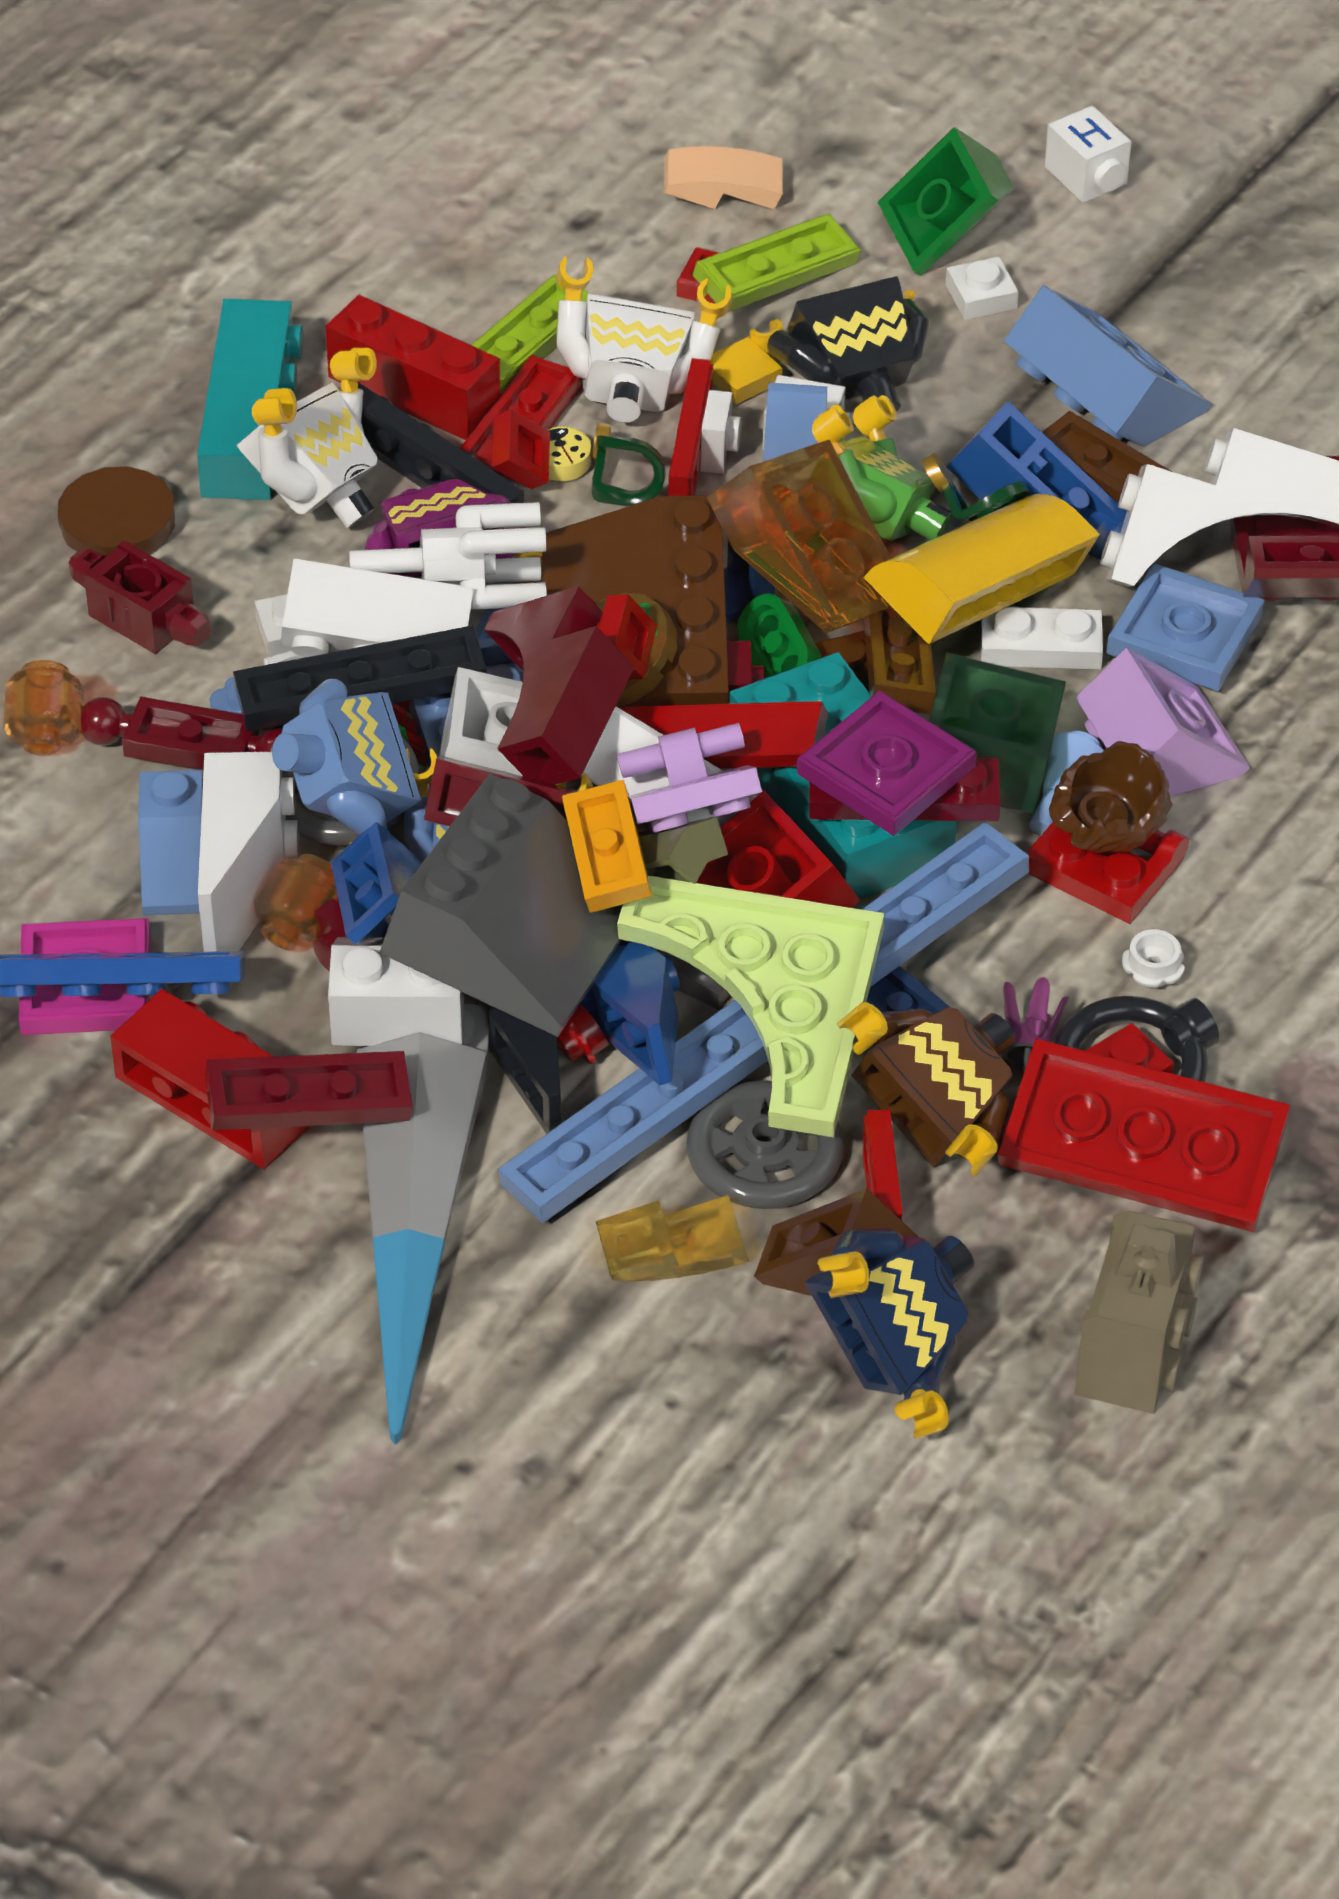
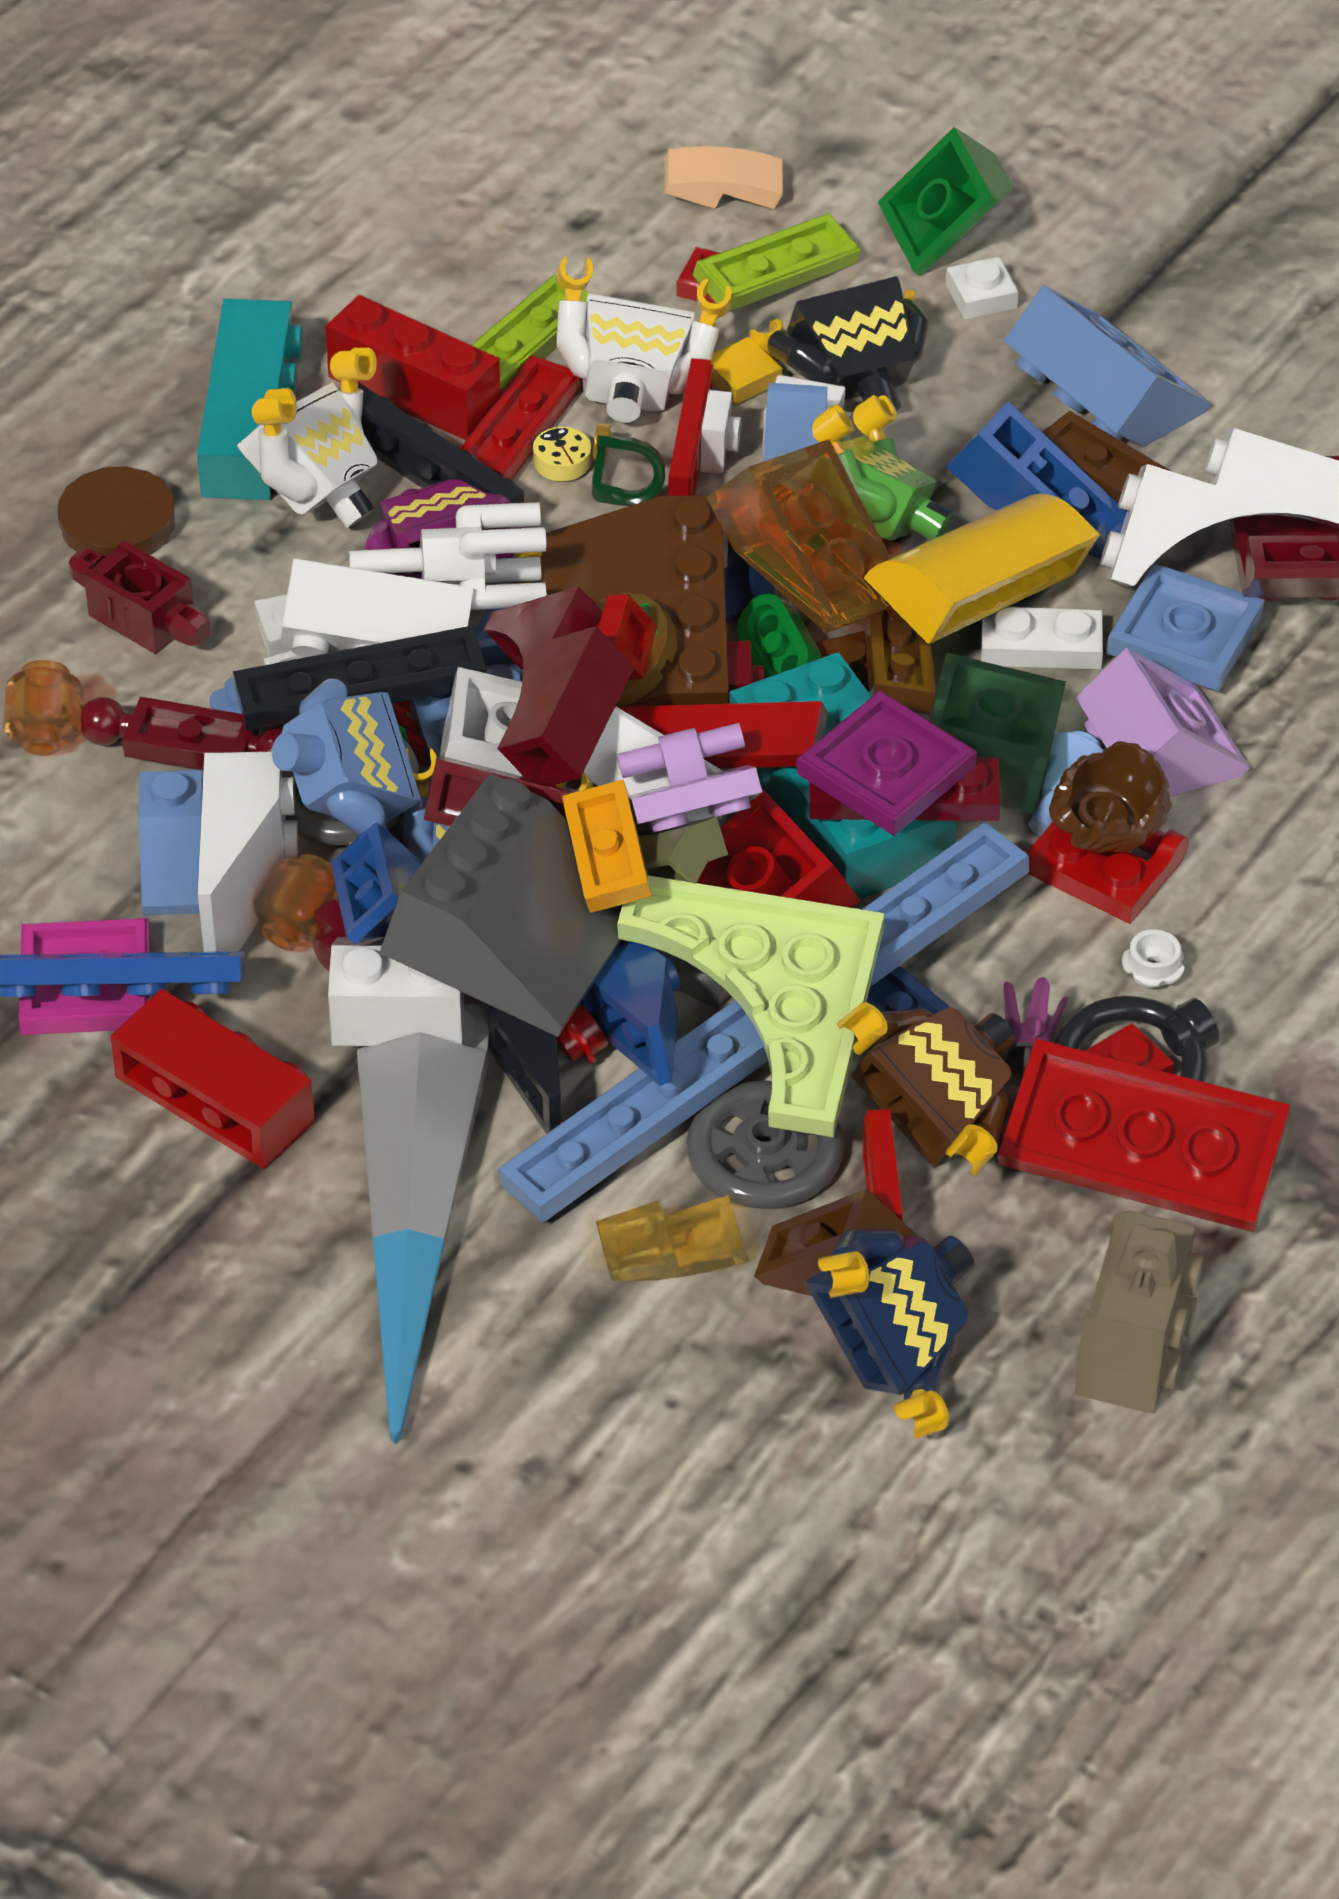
dark red plate [205,1051,413,1130] -> none
red plate [492,409,550,490] -> none
dark green piece [922,453,1030,522] -> none
white brick [1045,105,1131,203] -> none

